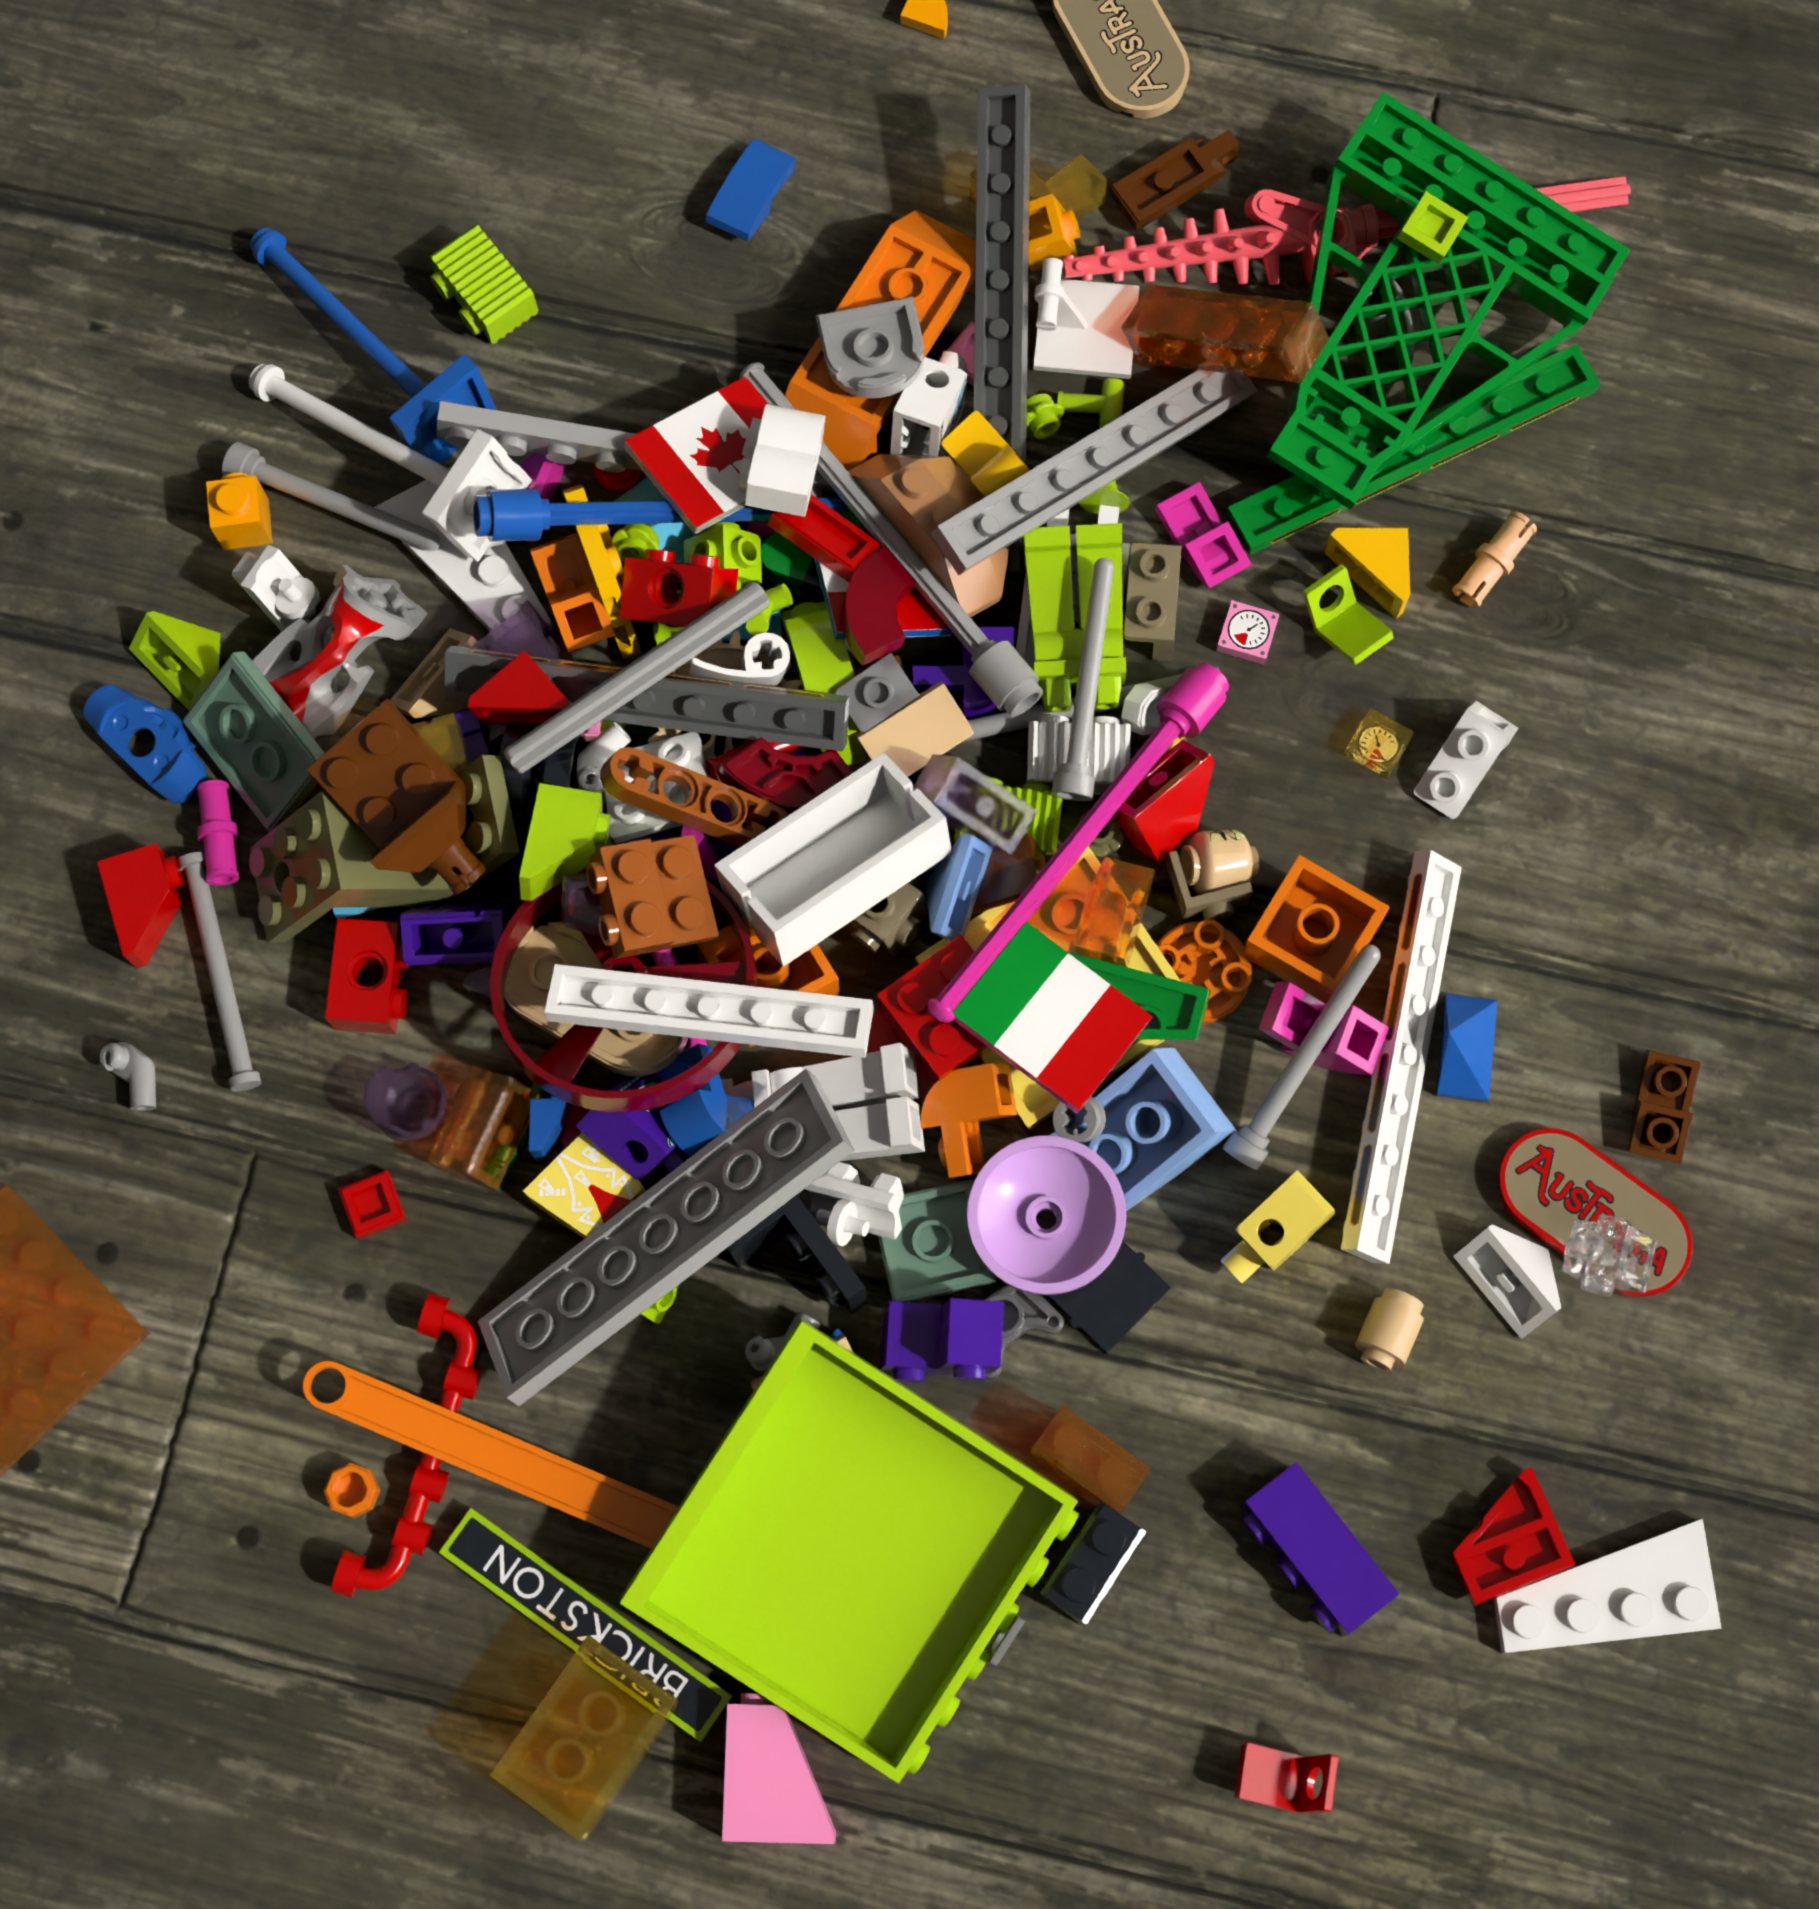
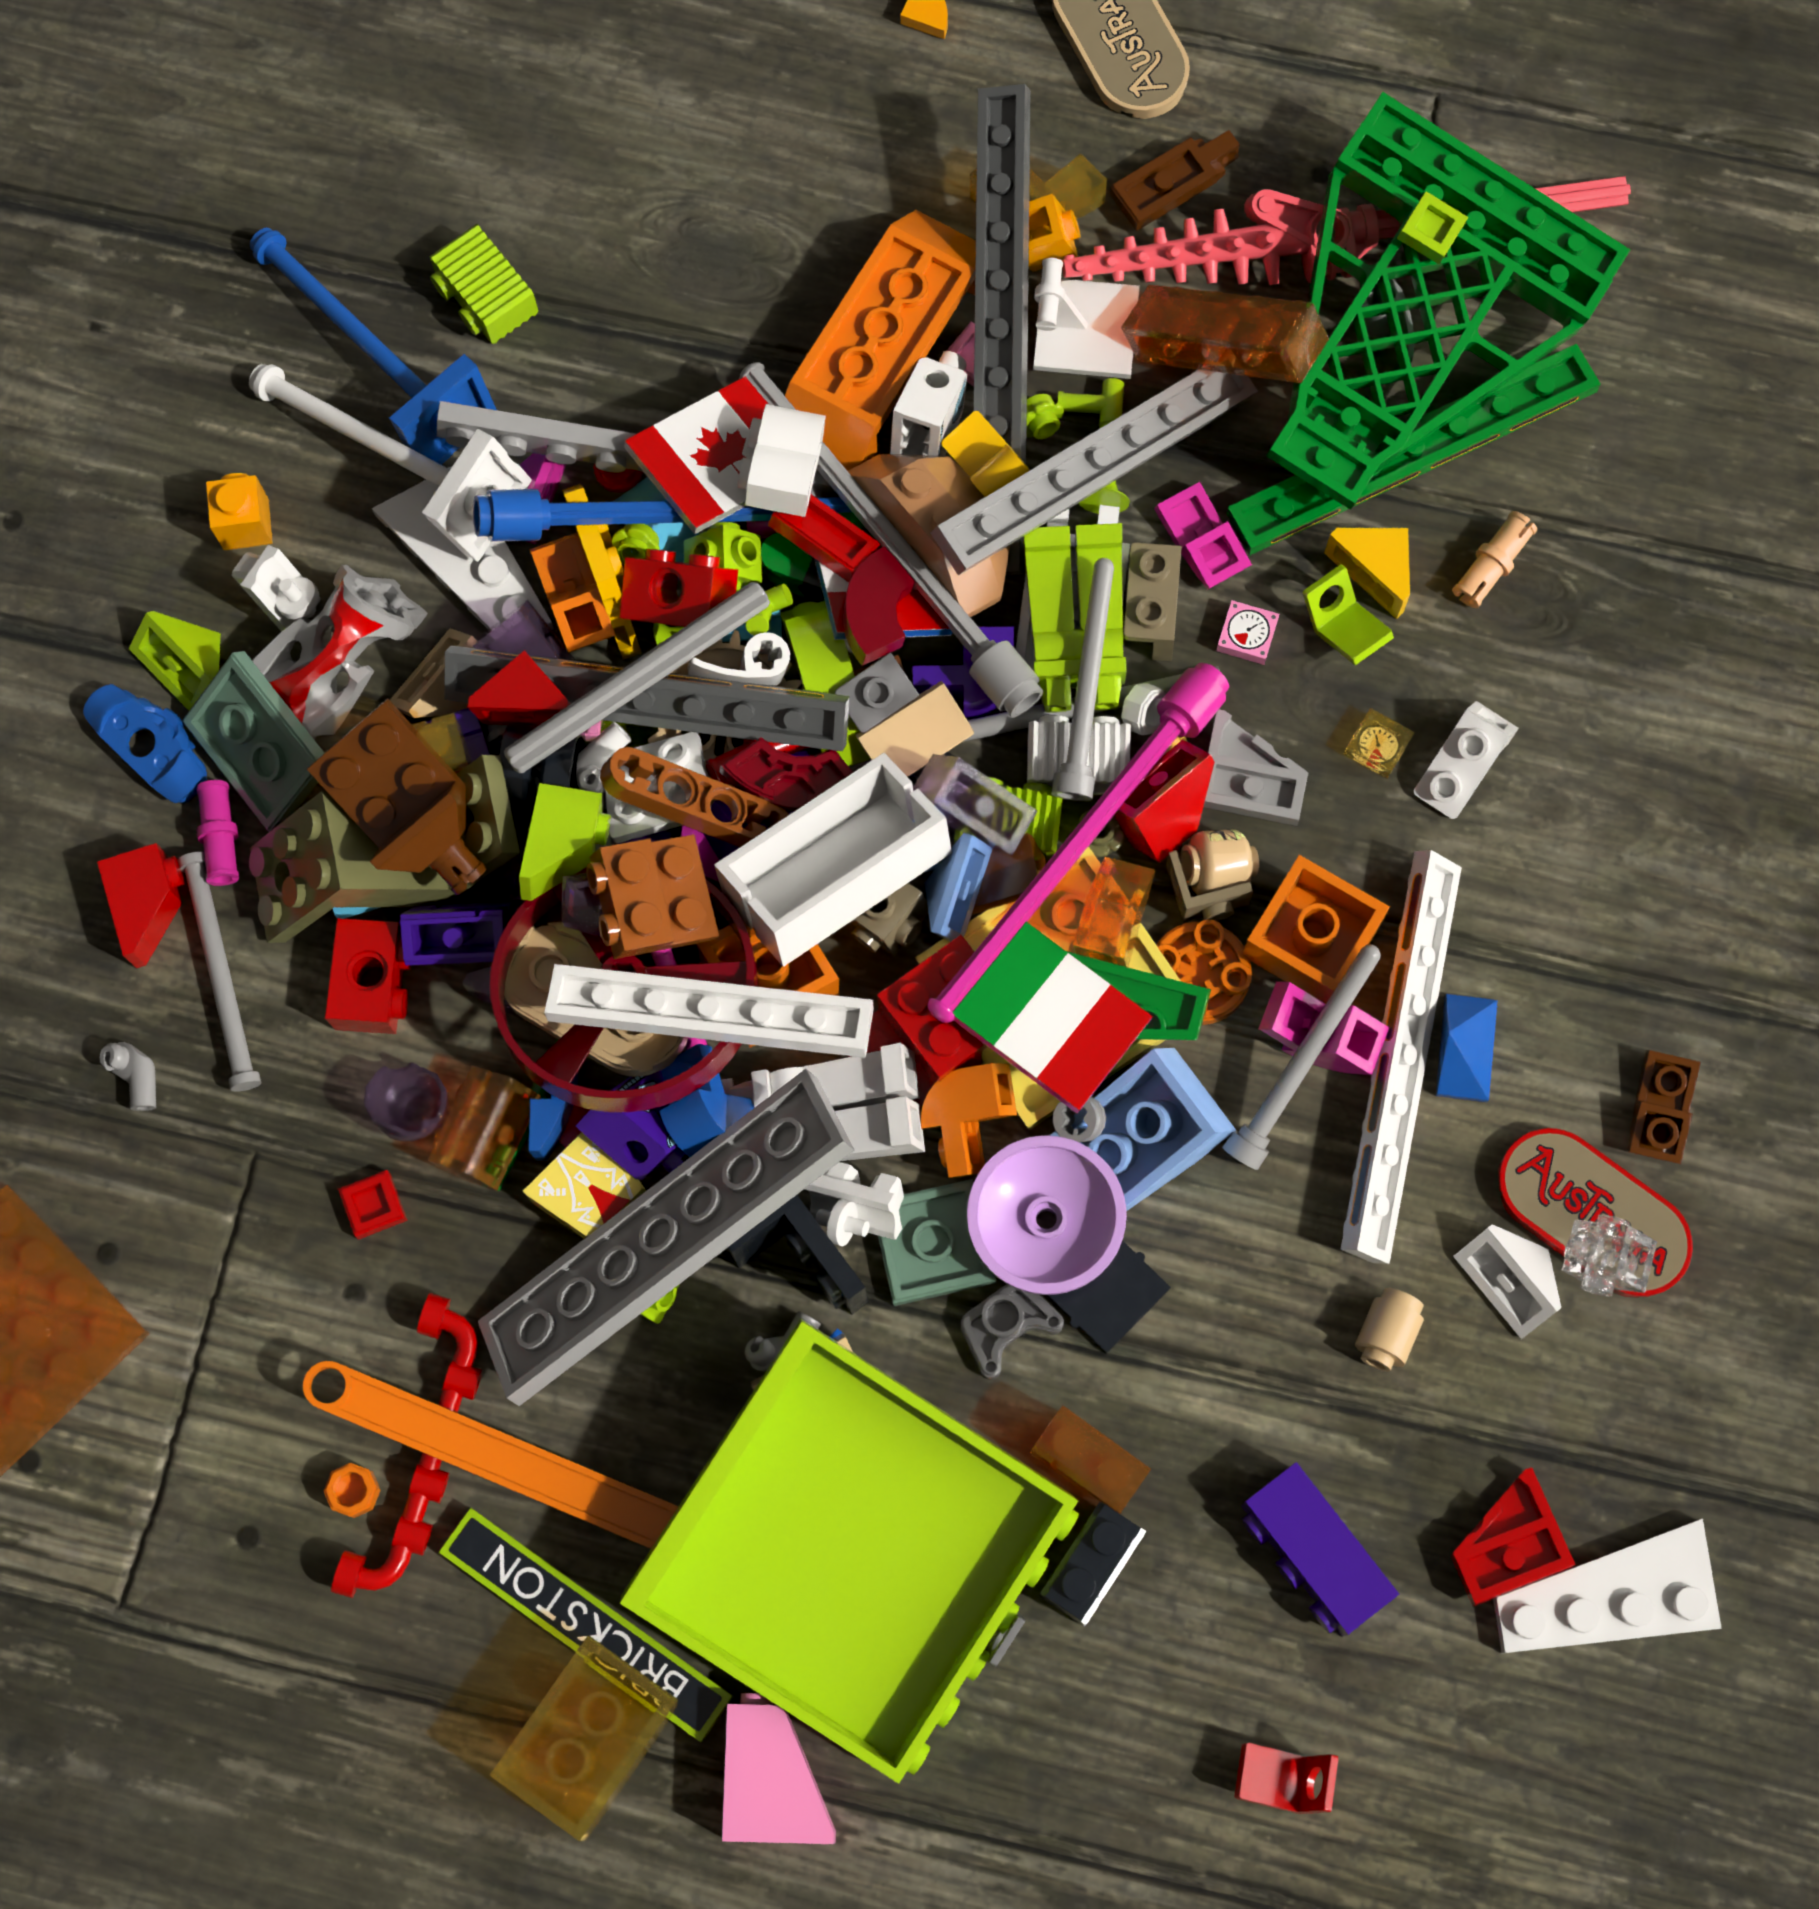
light grey piece [222,442,441,551] -> none
blue slope [705,139,796,242] -> none
light grey tile [815,297,924,398] -> none
dark purple brick [879,1298,1004,1383] -> none
light yellow torso [1220,1170,1335,1283] -> none
none -> light grey wing [1204,709,1308,826]

